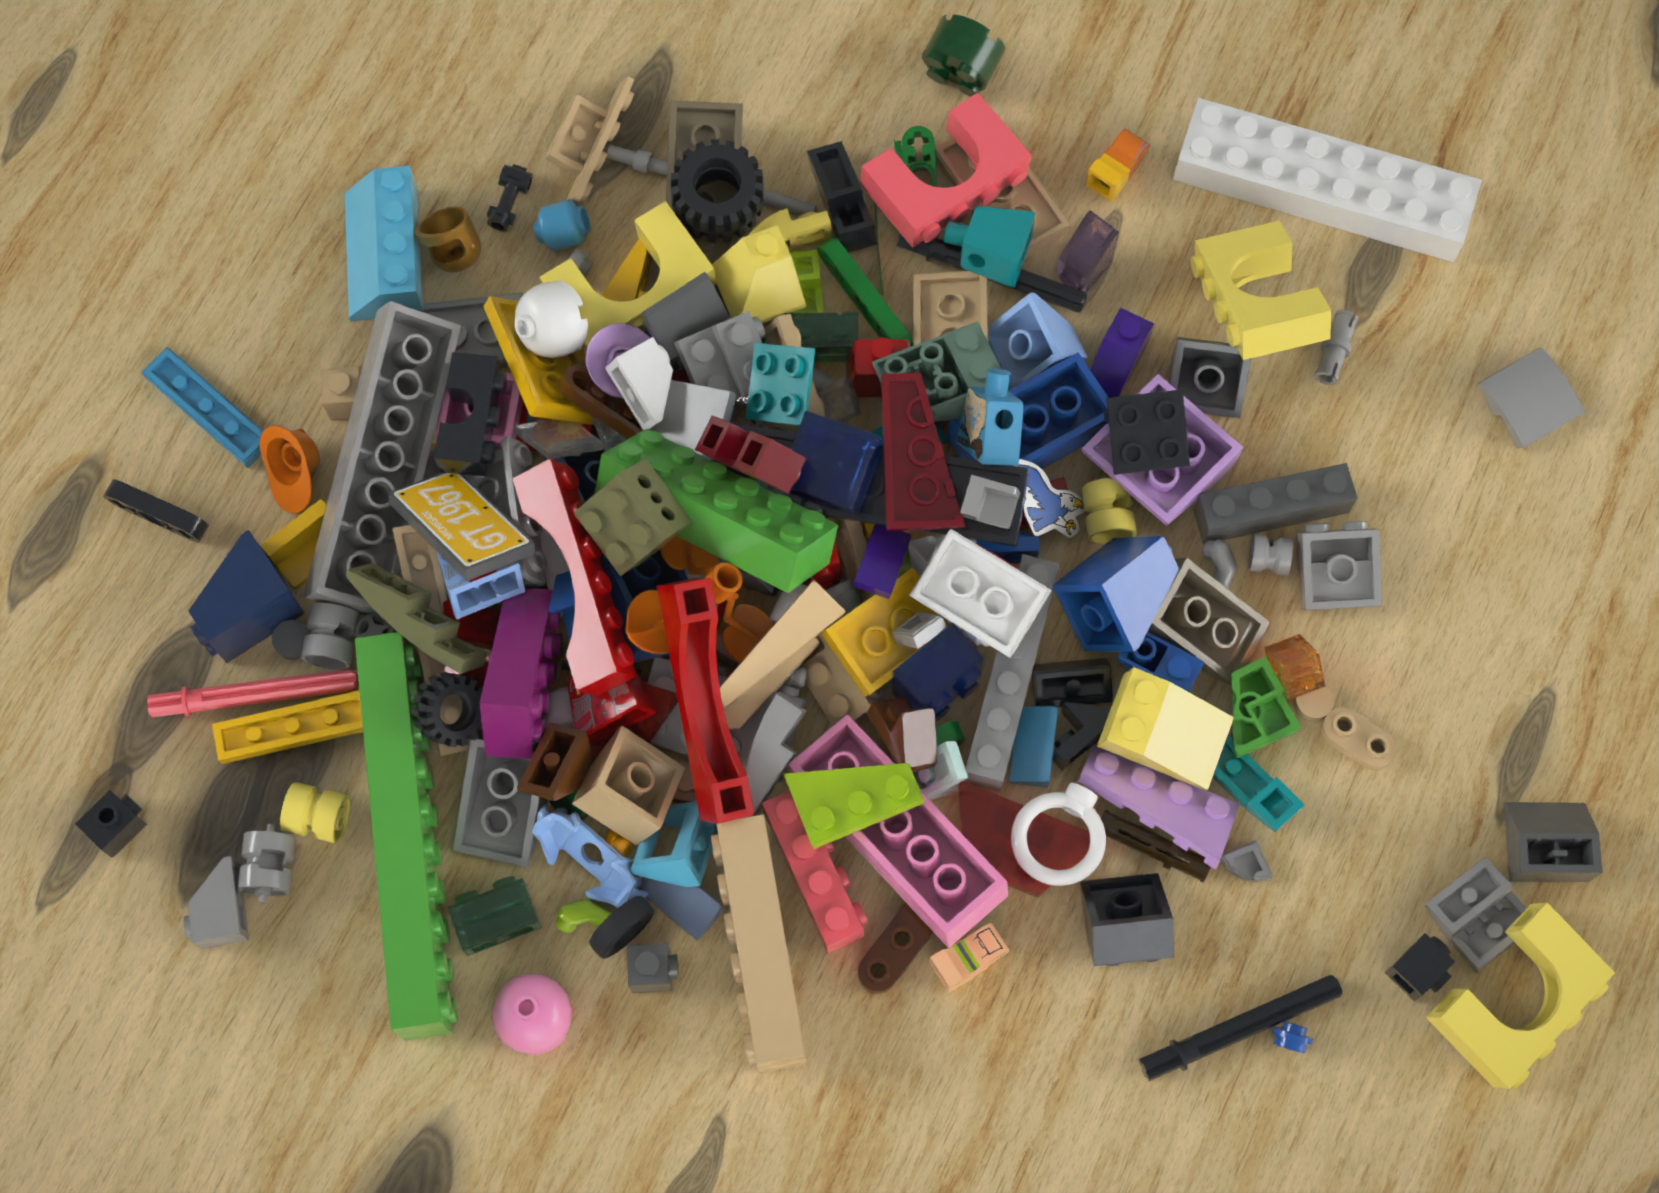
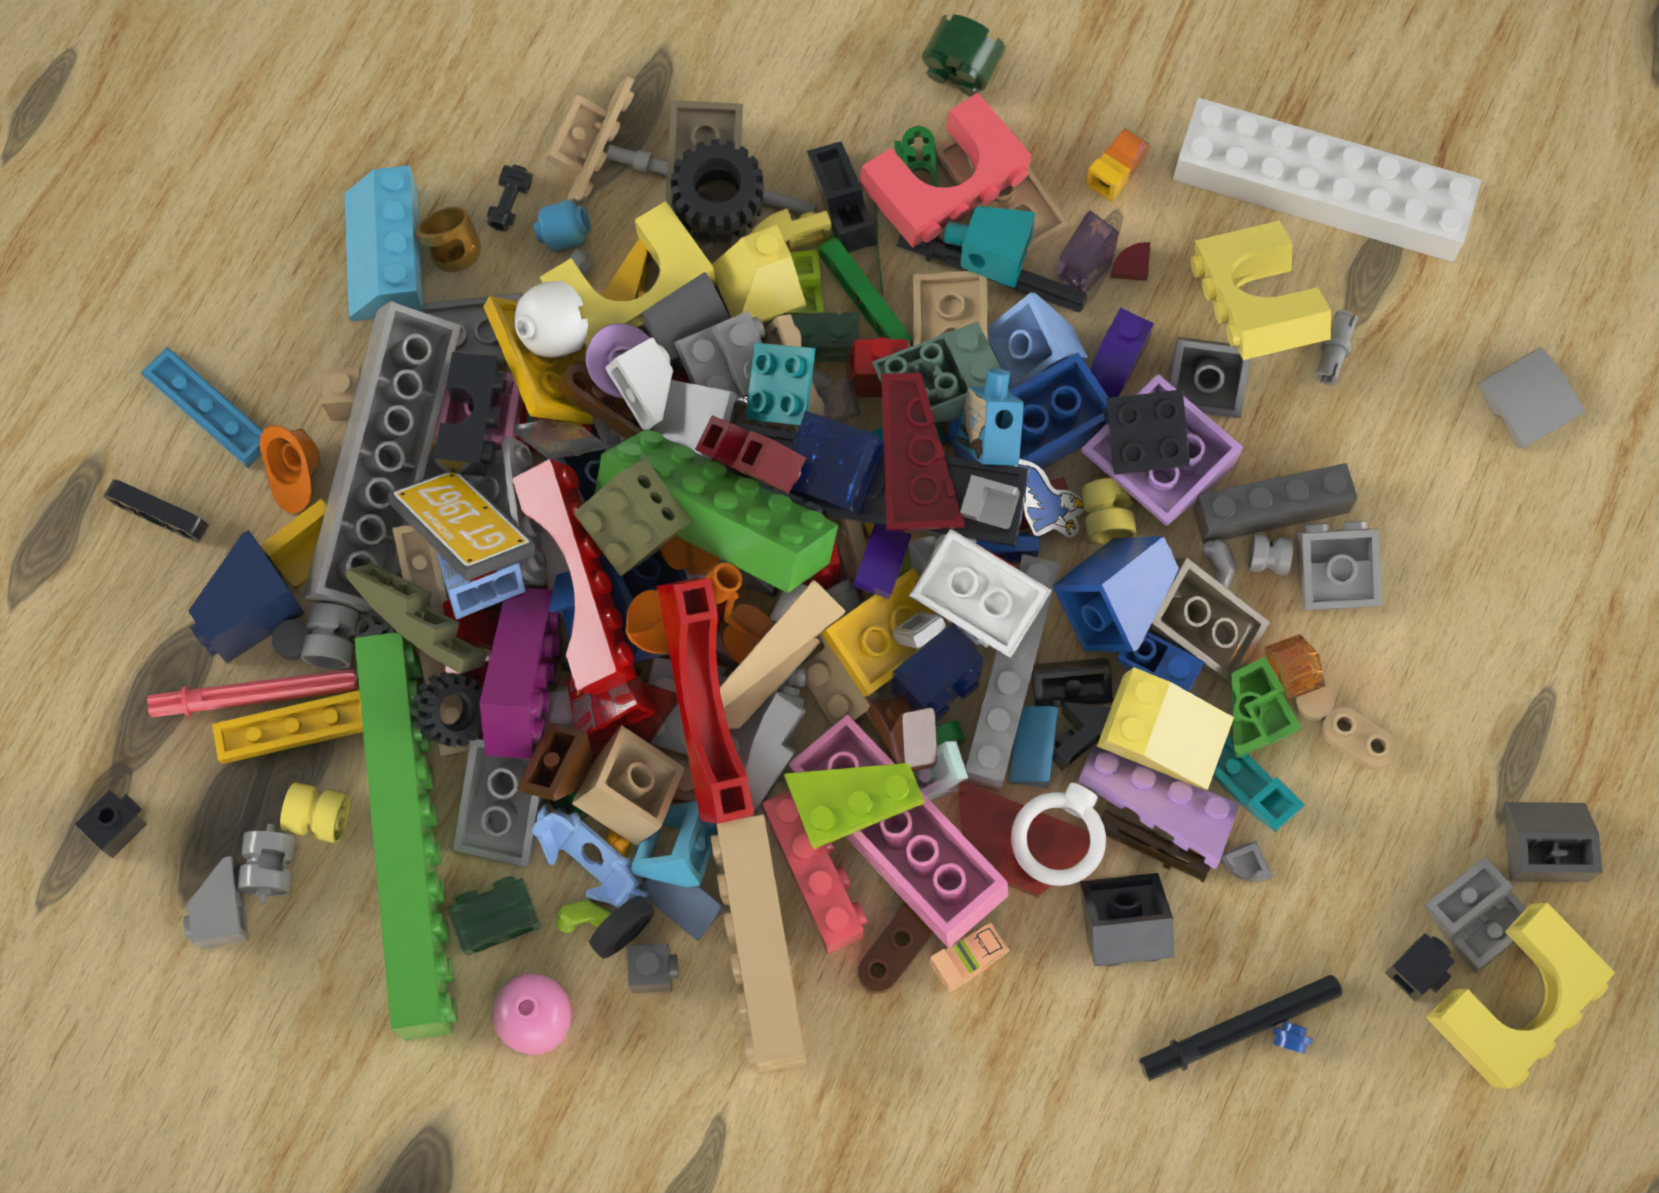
none -> dark red tile [1110,242,1151,281]

